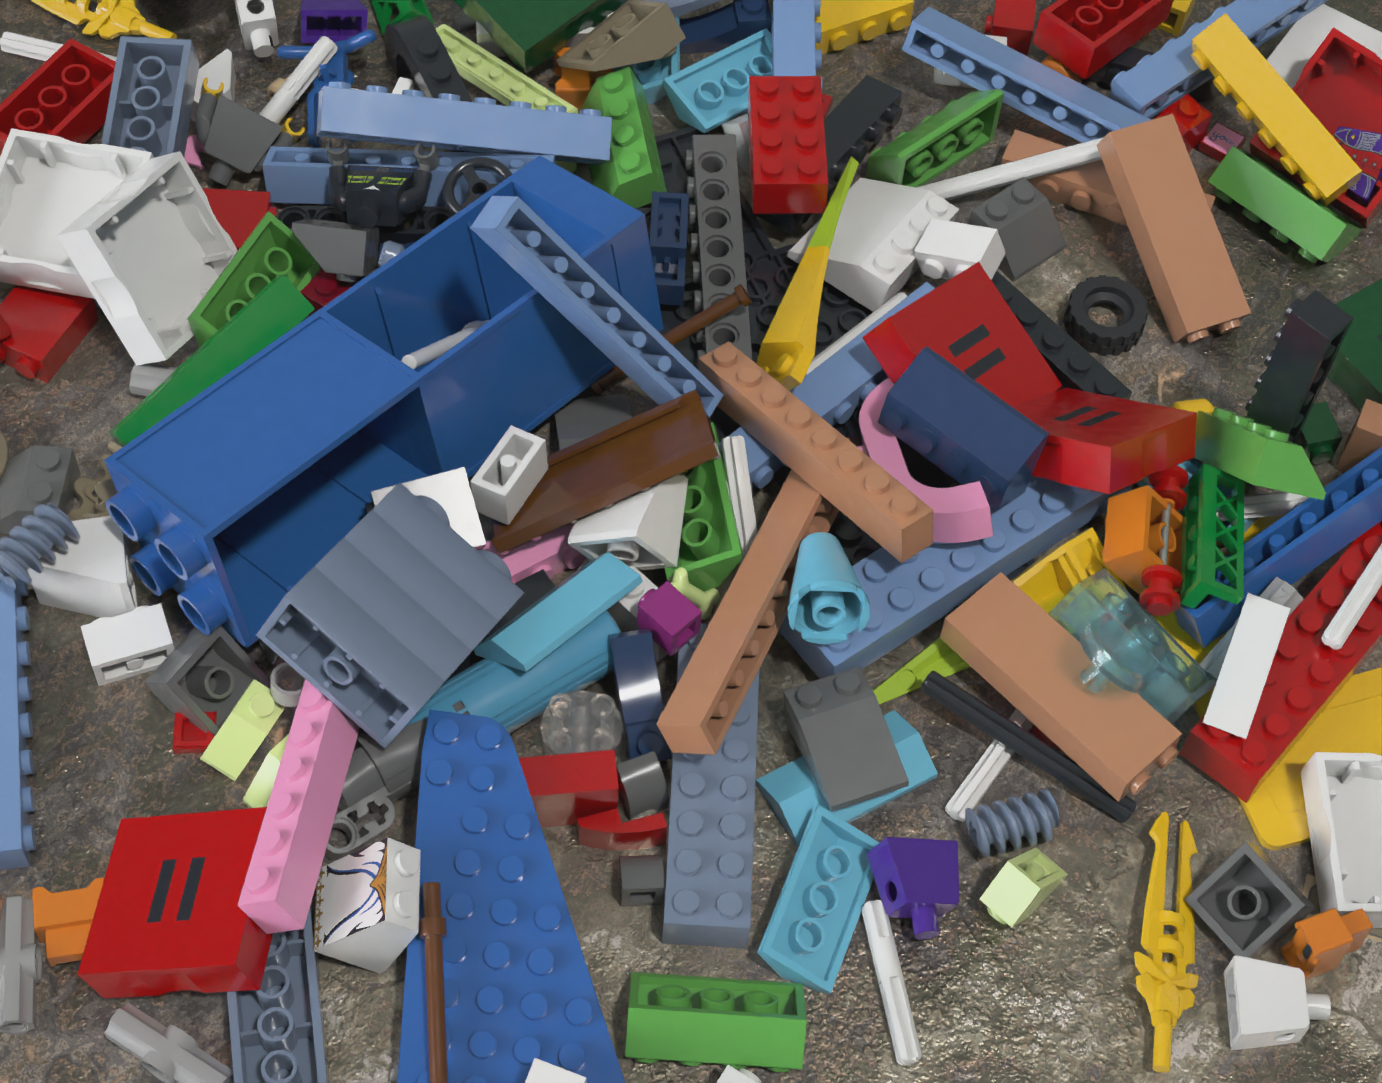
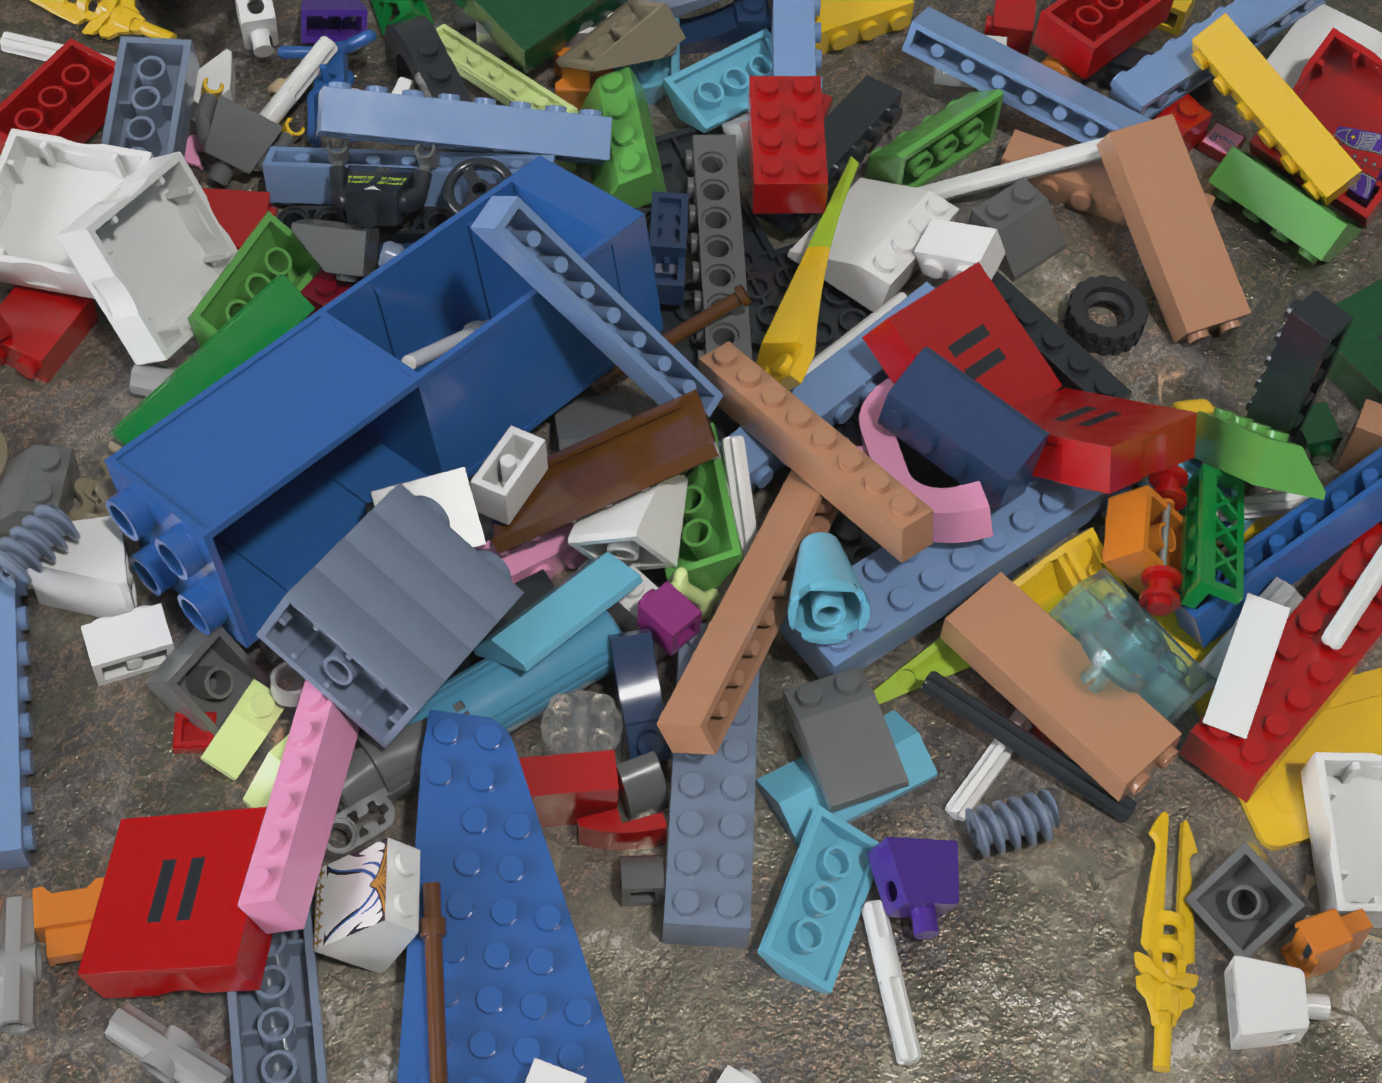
bright green slope [625,972,807,1072] -> none
yellowish green slope [979,847,1068,927] -> none

